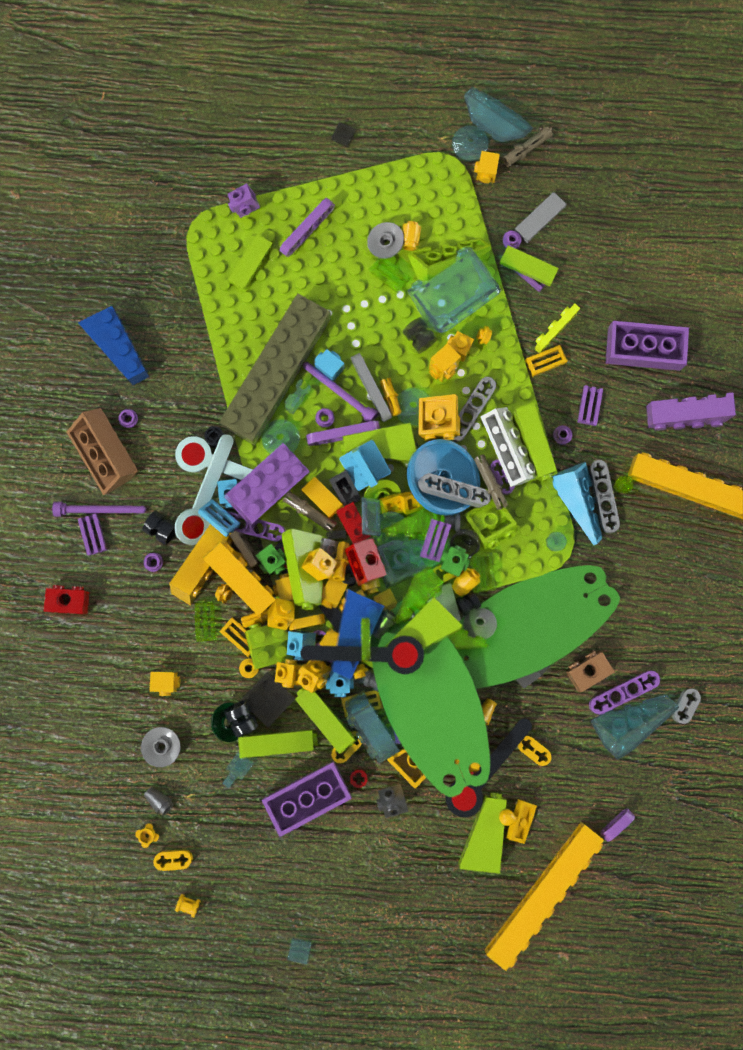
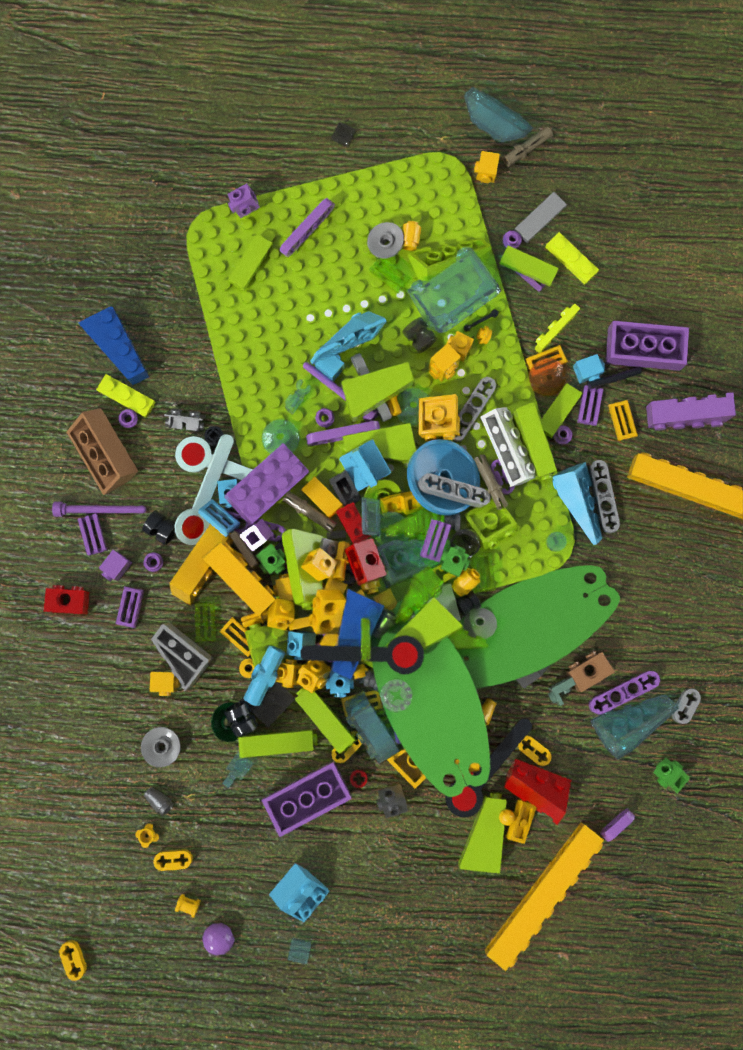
yellow plate [215,584,233,604] -> none
olive brick [219,293,331,446] -> none
clear light blue dish [452,126,488,161] -> none
clear neon green plate [614,475,633,494] -> none
none -> yellow beam [59,940,87,981]
none -> neon yellow plate [96,374,156,418]
none -> medium lavender brick [99,550,132,581]
none -> medium lavender tile [116,586,144,628]
none -> light grey wedge [151,622,214,691]
none -> flat silver hinge [164,409,206,431]
none -> medium lavender hair [202,923,234,956]
none -> medium lavender brick [240,519,274,551]
none -> medium azure piece [243,645,285,706]
none -> medium azure slope [269,863,330,922]
none -> yellow brick [309,590,346,634]
none -> medium azure wedge [310,311,387,364]
none -> lime slope [341,362,416,422]
none -> clear gear [380,679,413,712]
none -> black hinge [463,309,498,332]
none -> red wedge [504,759,571,825]
none -> clear orange dish [529,358,566,396]
none -> lime tile [540,383,583,438]
none -> neon yellow plate [545,232,599,285]
none -> sand green bracket [548,677,576,706]
none -> medium azure brick [573,354,605,383]
none -> black bar [588,367,642,390]
none -> yellow tile [608,400,638,441]
none -> bright green brick [653,757,690,794]

